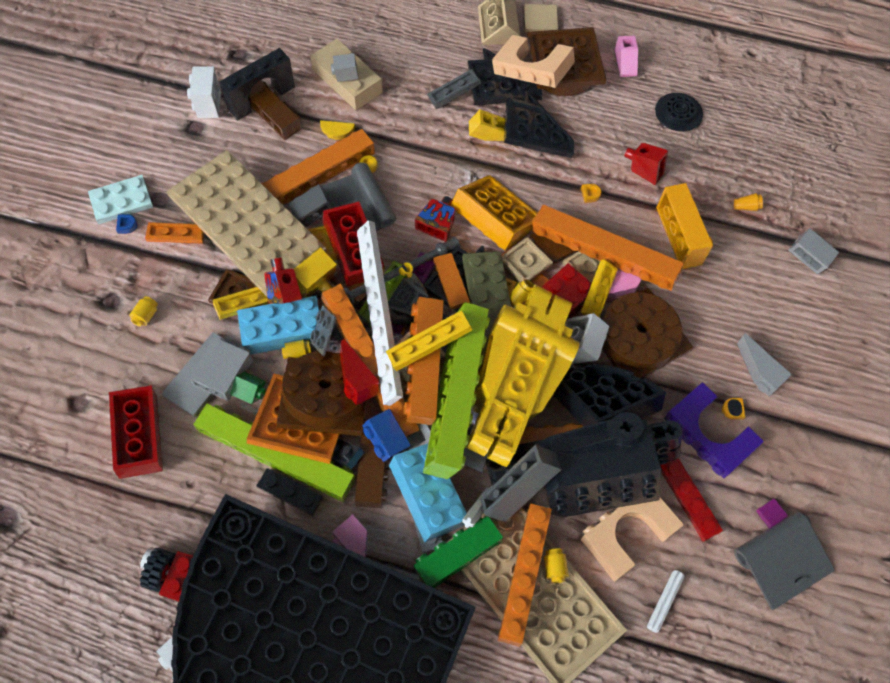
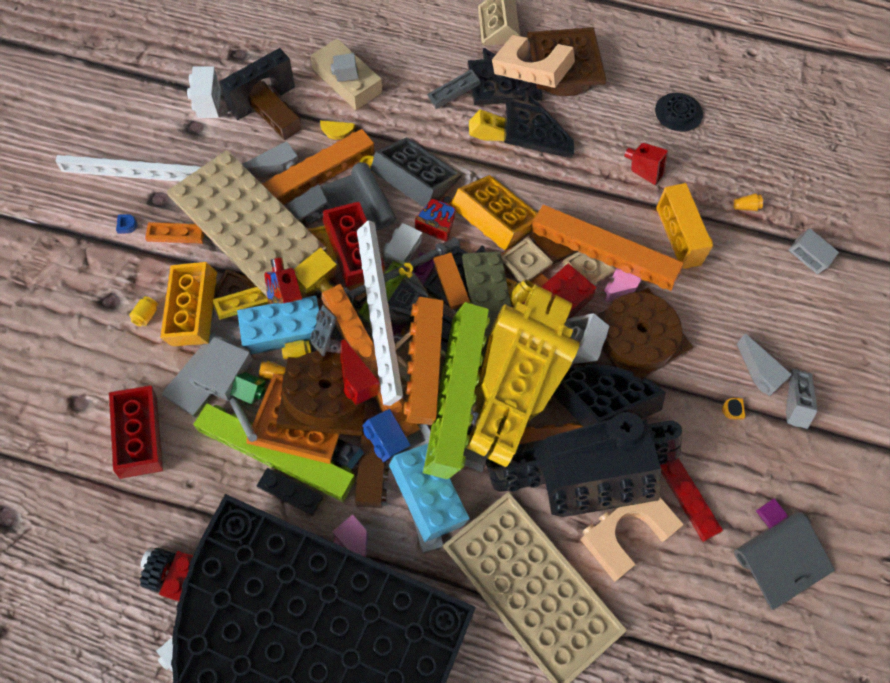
light aqua plate [88,175,153,224] -> none
yellow plate [386,310,472,371] -> none
green brick [414,516,503,588] -> none
white axle [462,486,492,528] -> none
dark grey brick [481,445,562,522] -> none
orange brick [497,503,552,647] -> none
tan tile [524,4,558,33] -> none
yellow brick [544,548,569,583] -> none
light orange tile [581,184,601,203] -> none
yellow tile [581,260,618,318] -> none
bright pink slope [614,36,638,77] -> none
white axle [647,570,685,633] -> none
dark purple arch [664,382,764,478] -> none
none -> white plate [55,155,201,182]
none -> light orange brick [160,262,217,347]
none -> light grey bar [229,396,257,442]
none -> light grey slope [242,141,299,178]
none -> light orange cone [259,360,286,380]
none -> dark grey slope [370,137,462,207]
none -> white brick [383,223,422,265]
none -> light grey slope [786,368,818,429]

